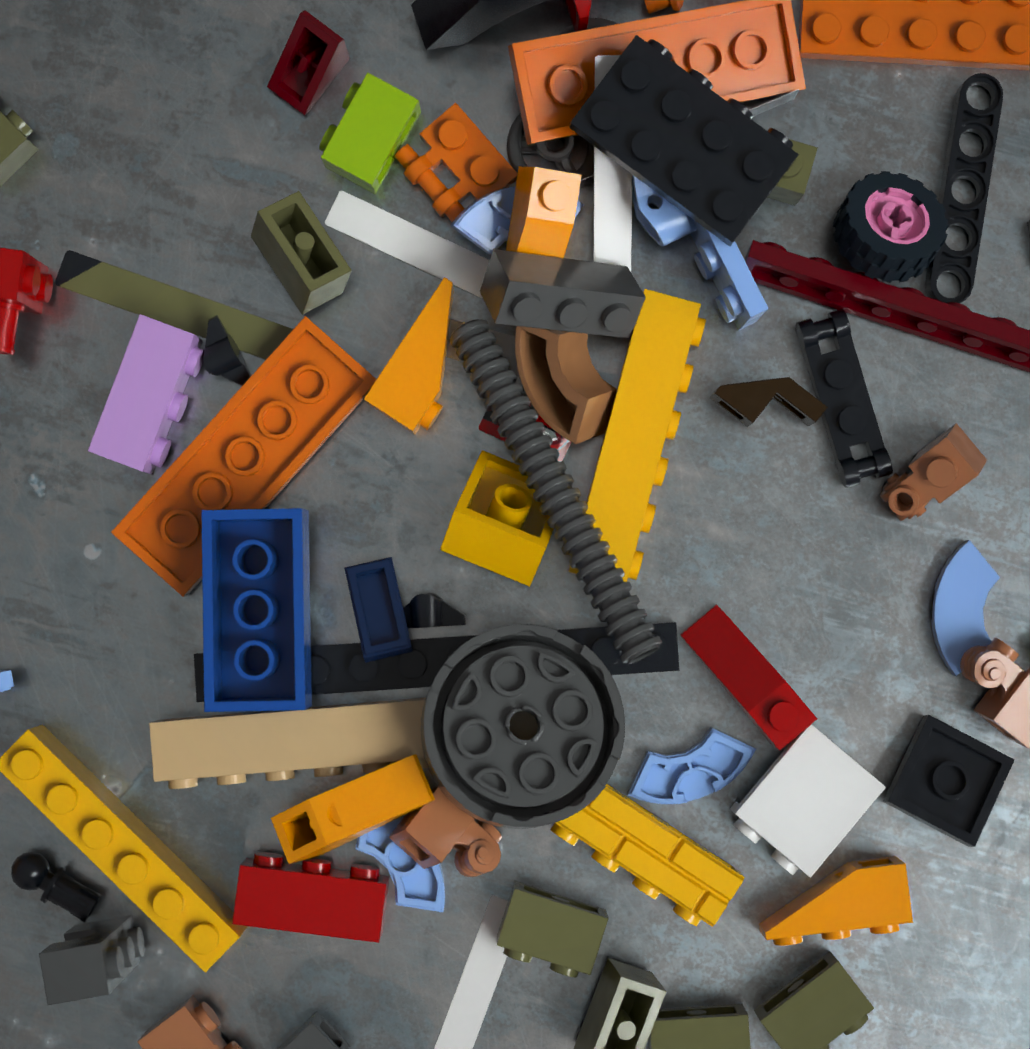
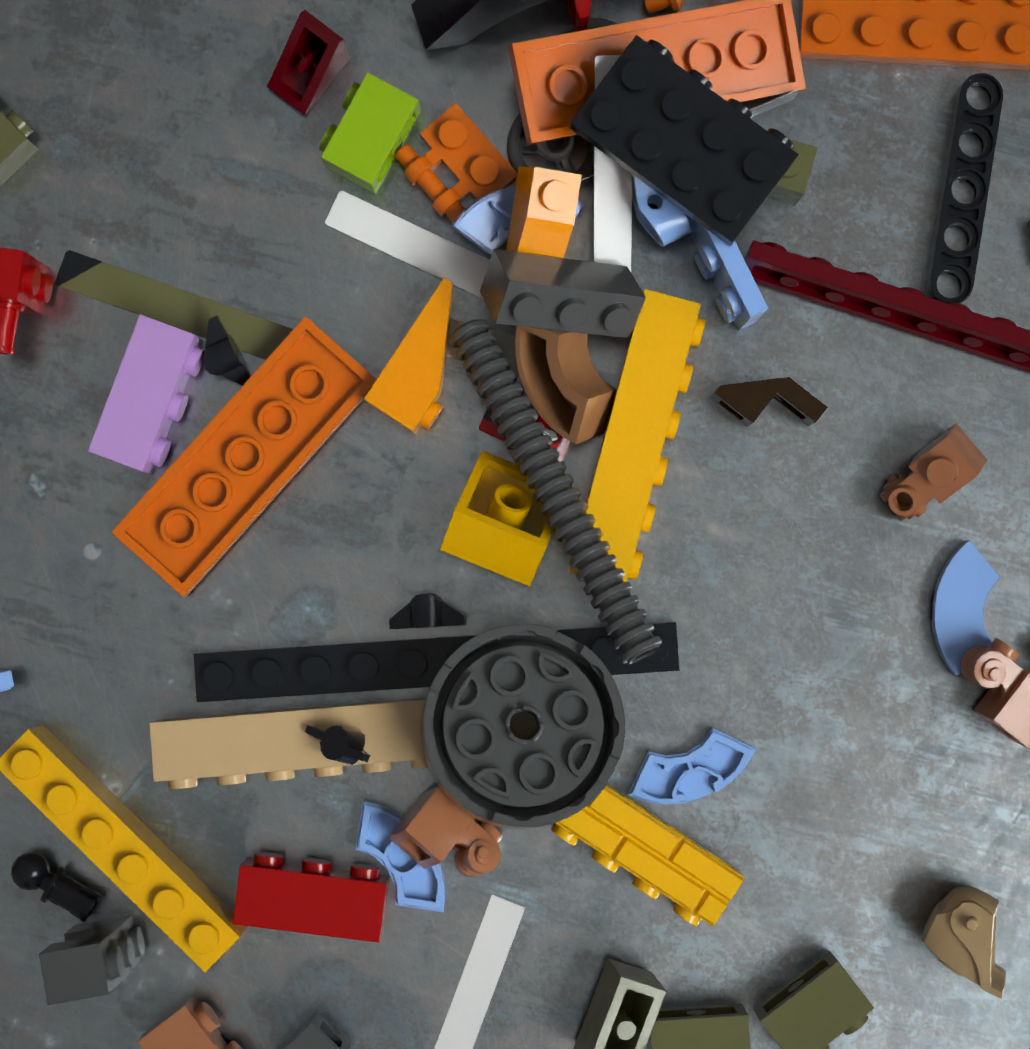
blue brick [201,508,312,712] -> none
olive brick [251,191,352,315] -> none
light orange slope [271,754,435,864] -> none
dark blue tile [344,557,413,663] -> none
olive brick [497,880,609,977] -> none
red slope [680,604,817,751] -> none
white panel [730,724,886,878] -> none
light orange slope [759,856,913,946] -> none
black plate [796,309,893,488] -> none
black wheel [833,171,949,283] -> none
black plate [883,715,1015,847] -> none
none -> black piece [305,725,370,765]
none -> tan helmet [922,887,1006,999]

